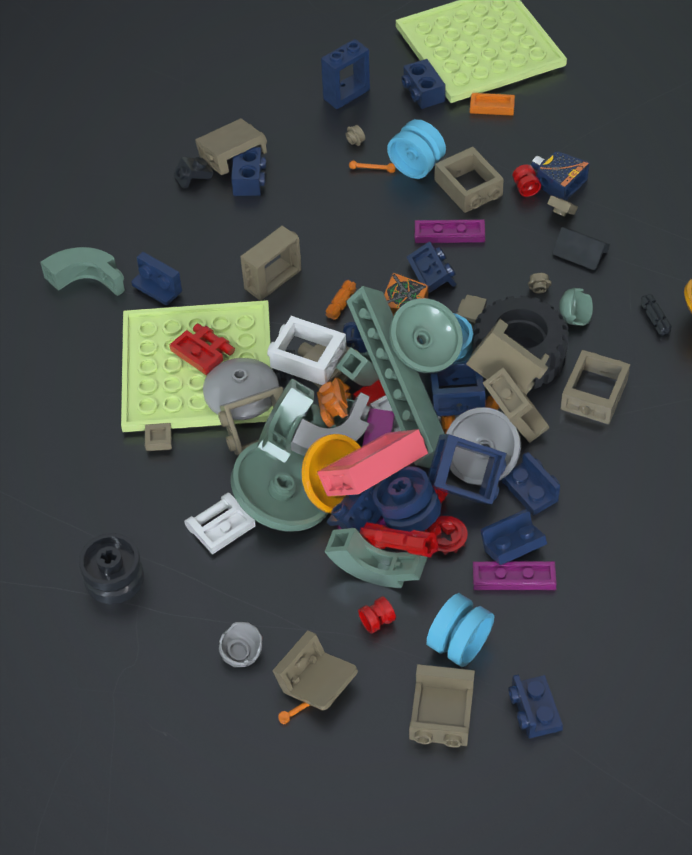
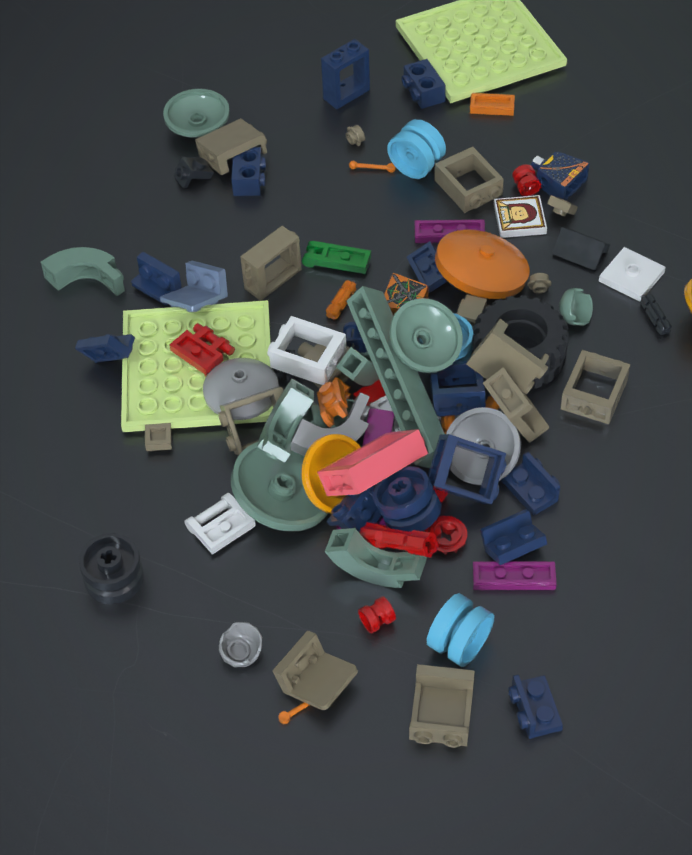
none -> dark blue bracket [75,334,135,363]
none -> sand blue bracket [160,260,228,312]
none -> sand green dish [163,89,230,138]
none -> green plate [301,241,371,274]
none -> orange dish [435,230,530,299]
none -> tile [494,195,547,238]
none -> white plate [599,247,666,302]

